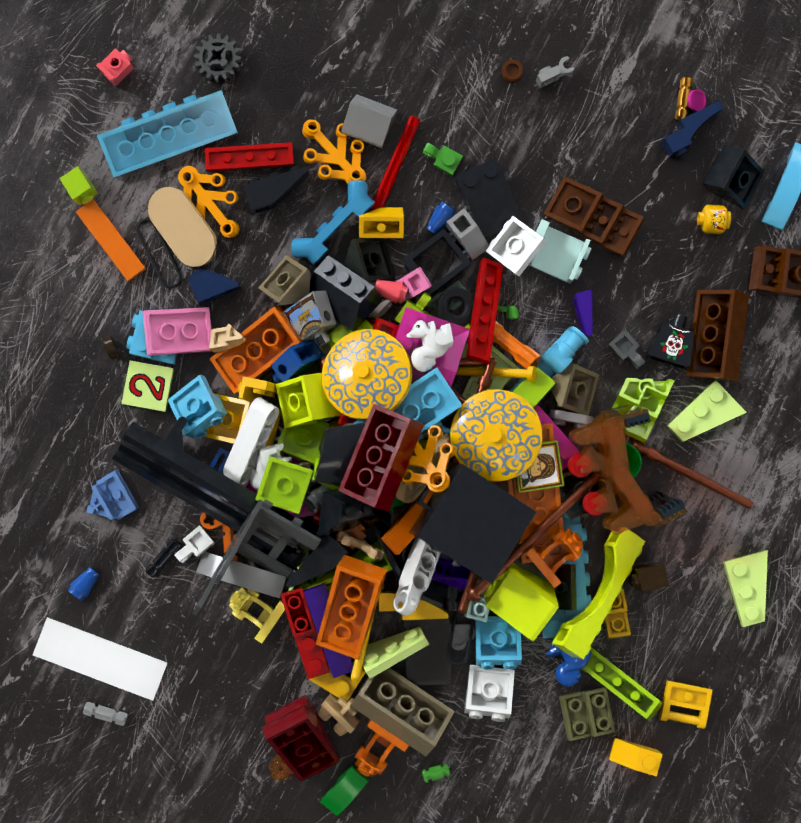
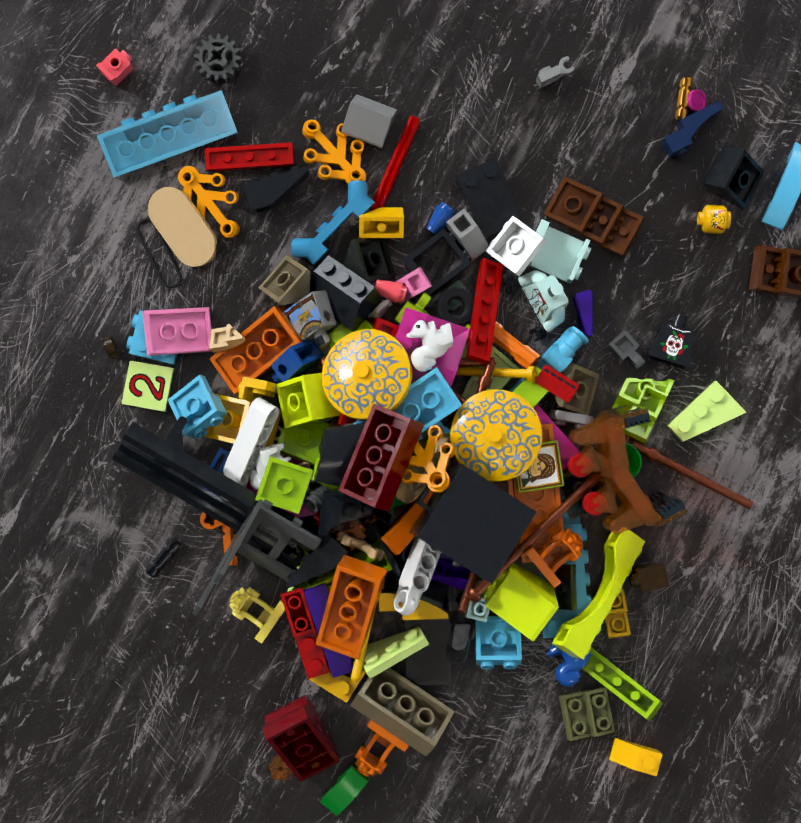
white sticker [33,617,167,701] -> none
lime brick [59,166,98,205] -> none
blue cone [68,567,99,601] -> none
orange tile [75,199,146,282] -> none
light grey axle [83,702,128,726] -> none
medium blue slope [87,470,140,520] -> none
white plate [175,525,215,563] -> none
dark blue slope [188,269,241,306] -> none
light grey slope [196,552,287,599] -> none
tan hips [318,693,361,736] -> none
bright green piece [422,763,450,783] -> none
bright green plate [423,143,463,176] -> none
white plate [464,665,515,722] -> none
bright green hand [497,305,519,320] -> none
reddish brown tile [501,59,523,83] -> none
yellow plate [659,680,712,729] -> none
reddish brown slope [686,289,749,382] -> none
yellowish green wing [723,550,768,627] -> none
none -> light aqua torso [503,270,569,341]
none -> red sticker [535,365,579,403]

